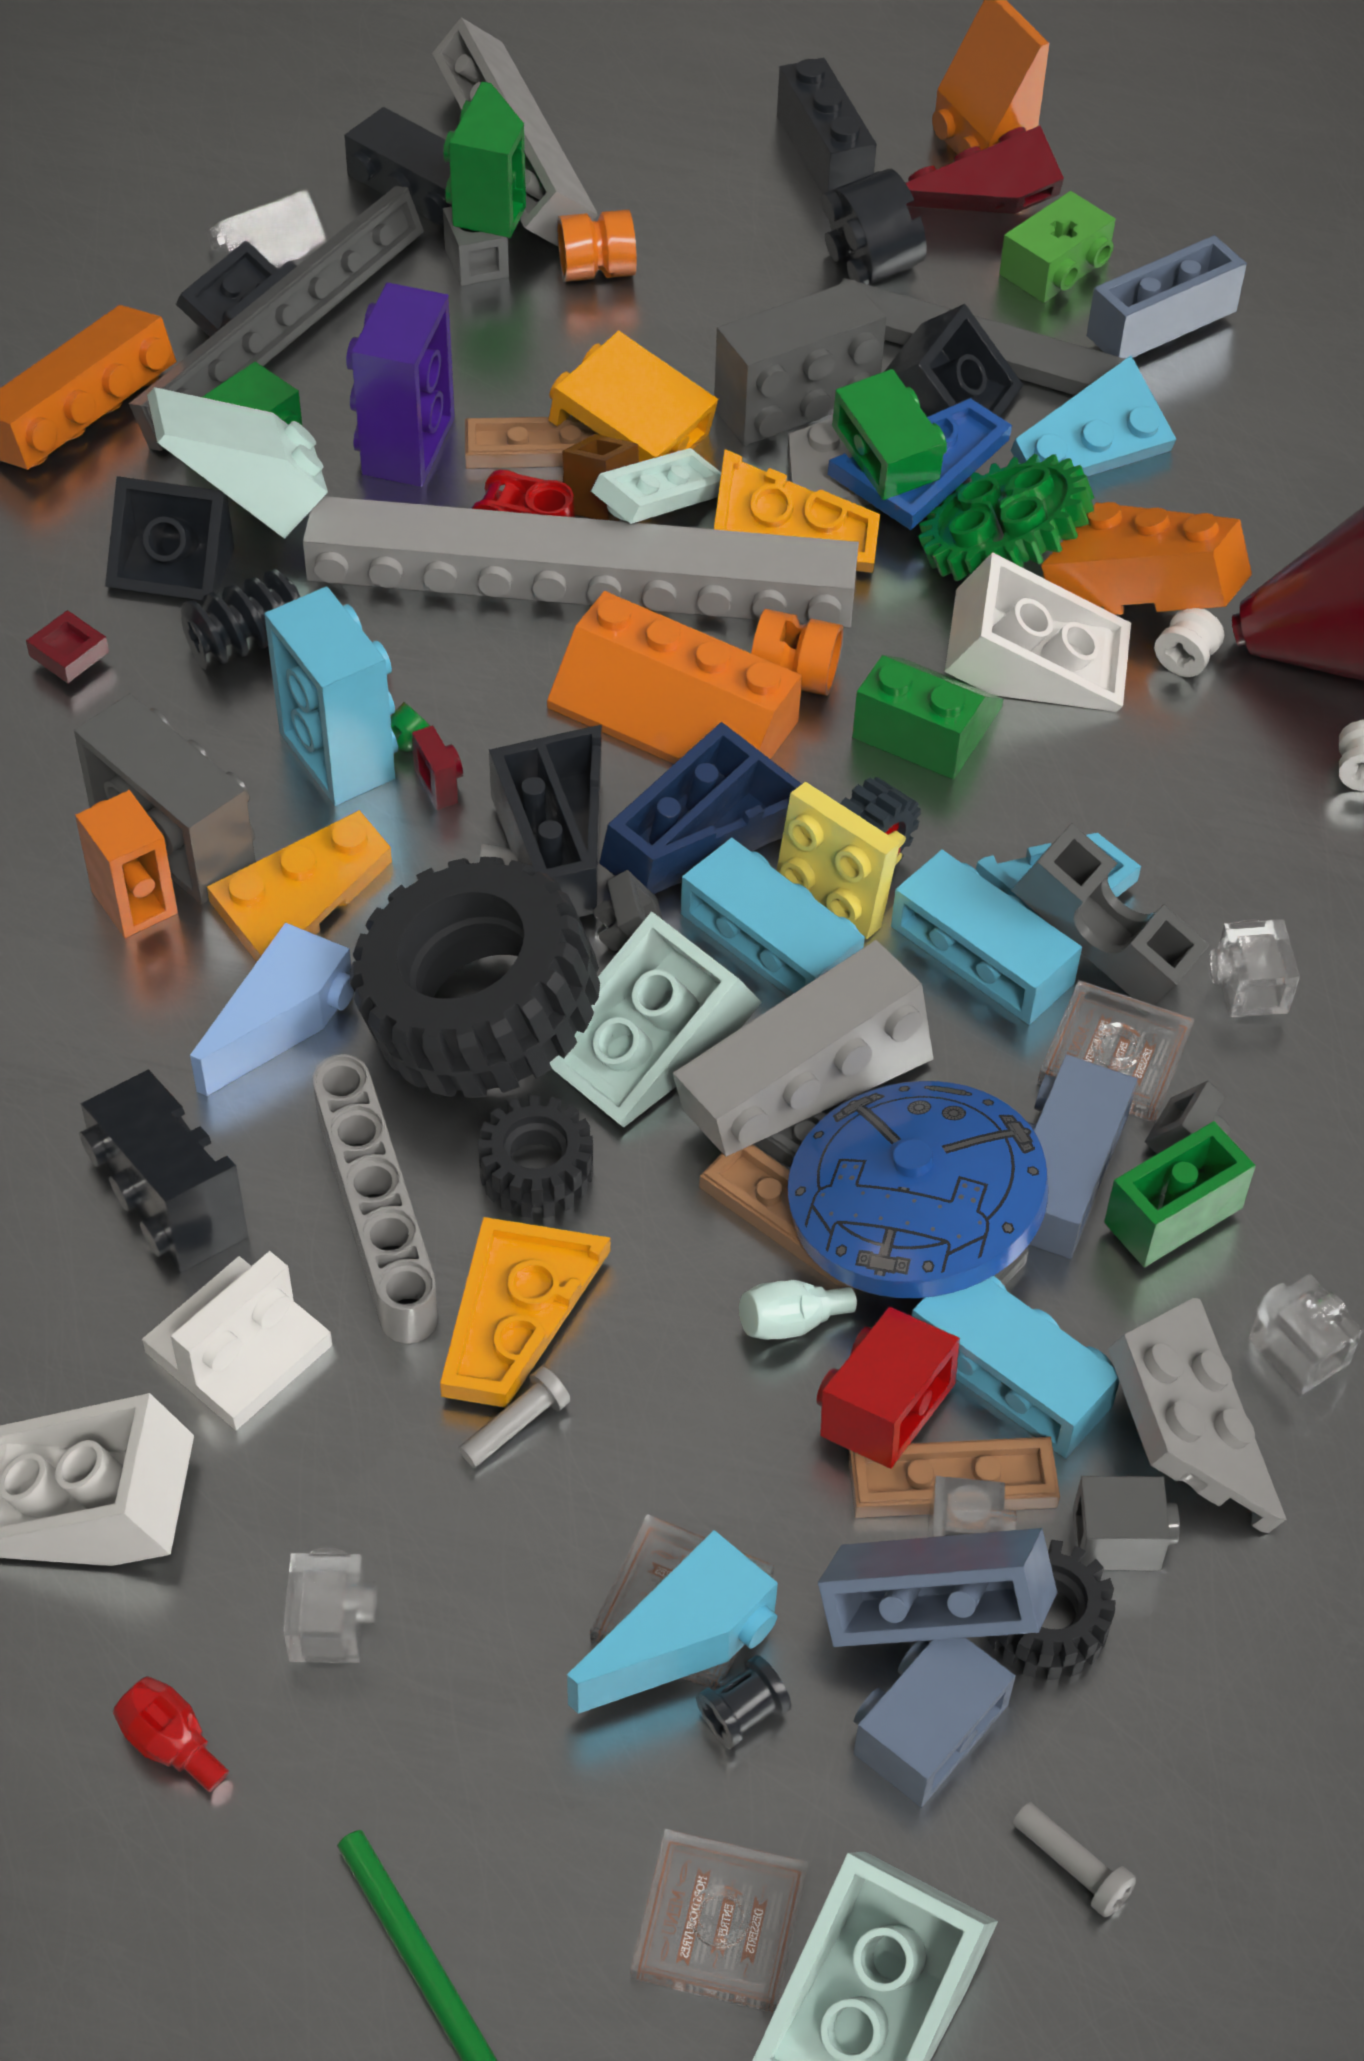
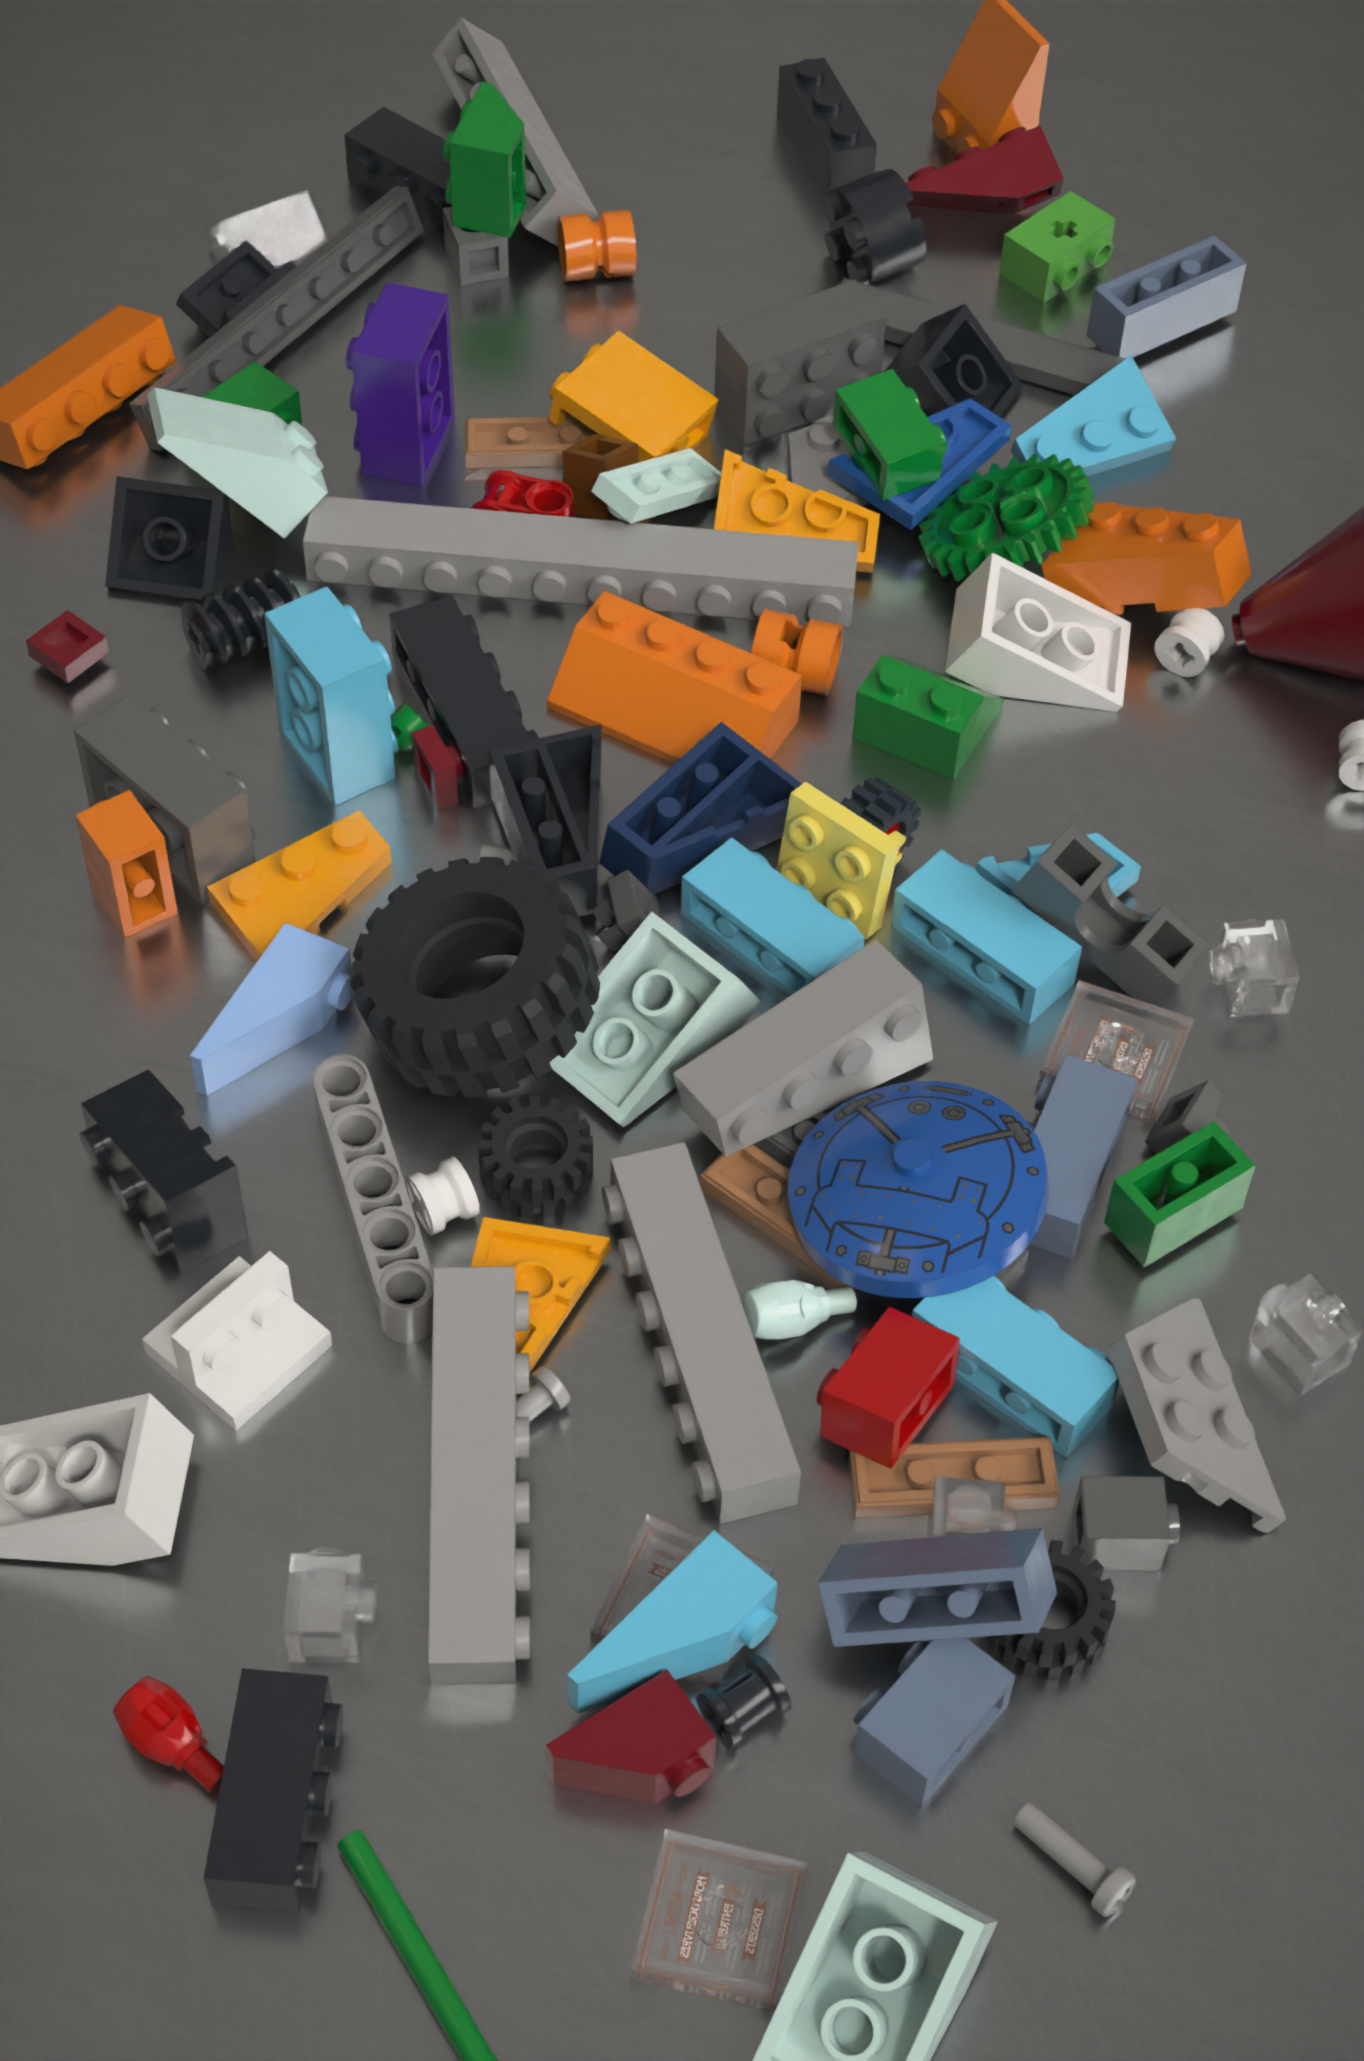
none -> black brick [203,1668,343,1914]
none -> black brick [389,595,539,808]
none -> white wheel [405,1156,480,1236]
none -> light grey brick [428,1266,530,1685]
none -> dark red slope [546,1670,716,1804]
none -> light grey brick [602,1142,801,1524]

